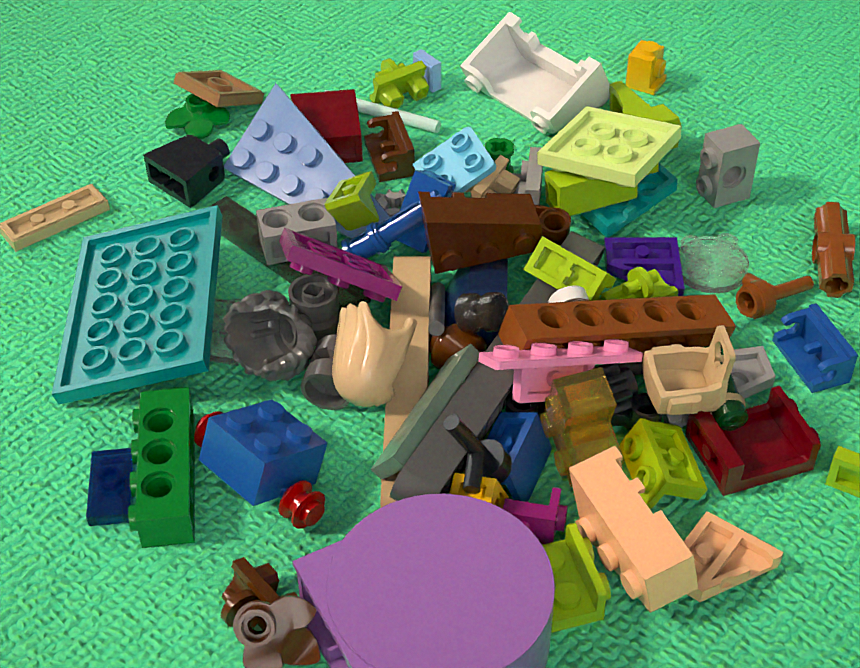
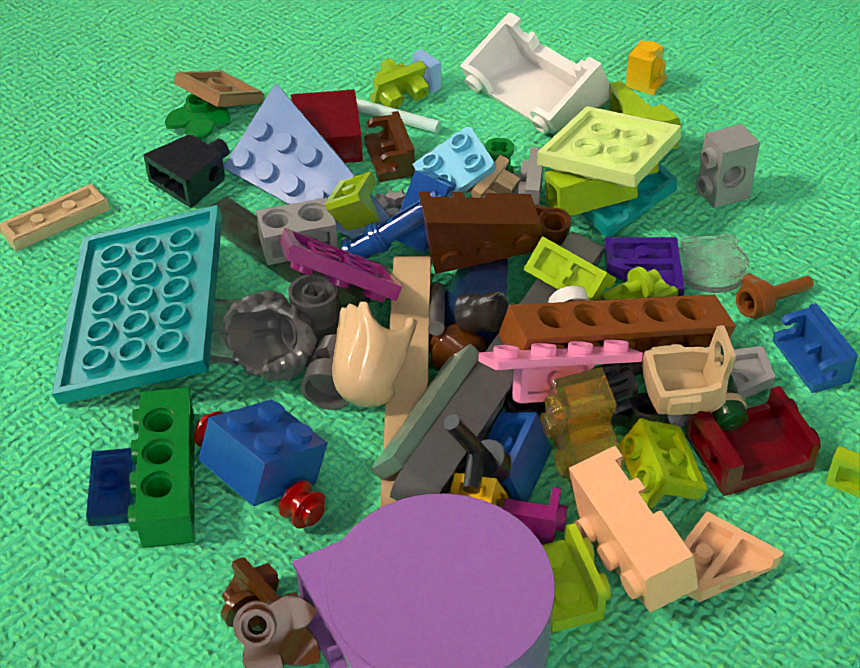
dark orange piece [812,202,855,298] -> none

